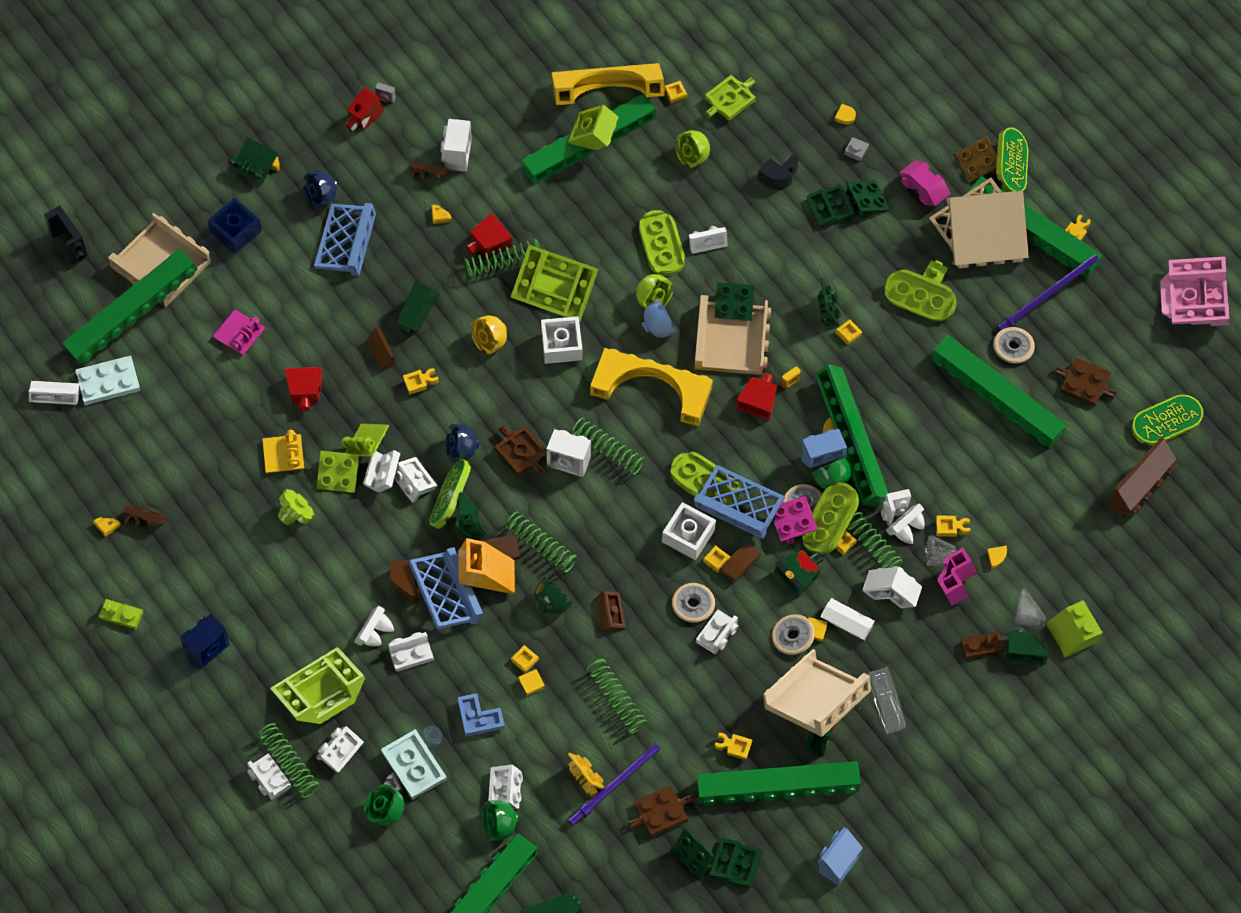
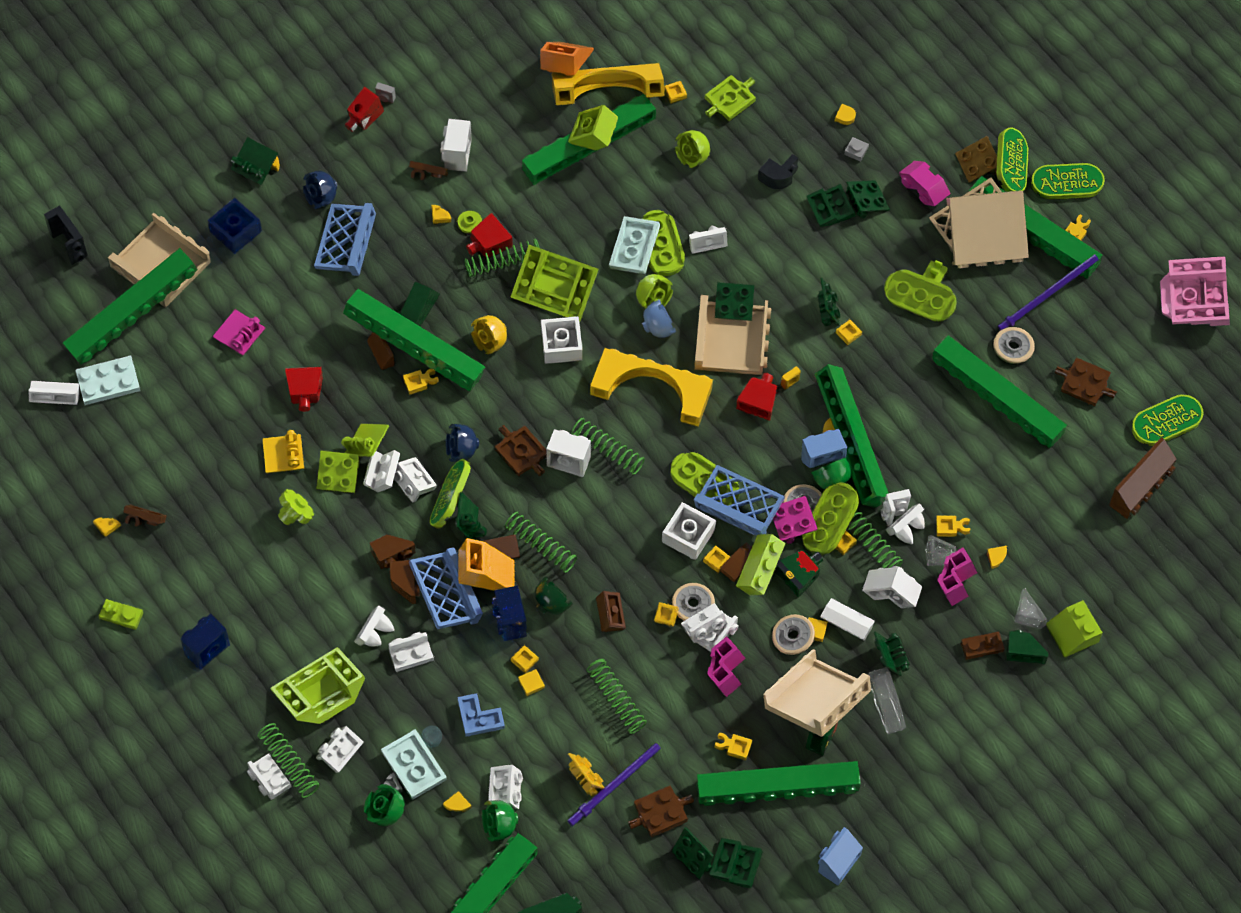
none -> green brick [343,289,485,392]
none -> reddish brown slope [369,535,416,569]
none -> yellow tile [443,791,472,812]
none -> lime piece [458,211,482,234]
none -> clear blue brick [492,585,527,641]
none -> orange slope [540,42,594,76]
none -> light aqua plate [609,216,660,274]
none -> yellow tile [654,602,679,627]
none -> white bracket [681,603,727,643]
none -> dark pink brick [708,636,746,697]
none -> lime brick [736,534,785,595]
none -> dark green hinge [874,631,910,676]
none -> tile [1031,163,1105,199]

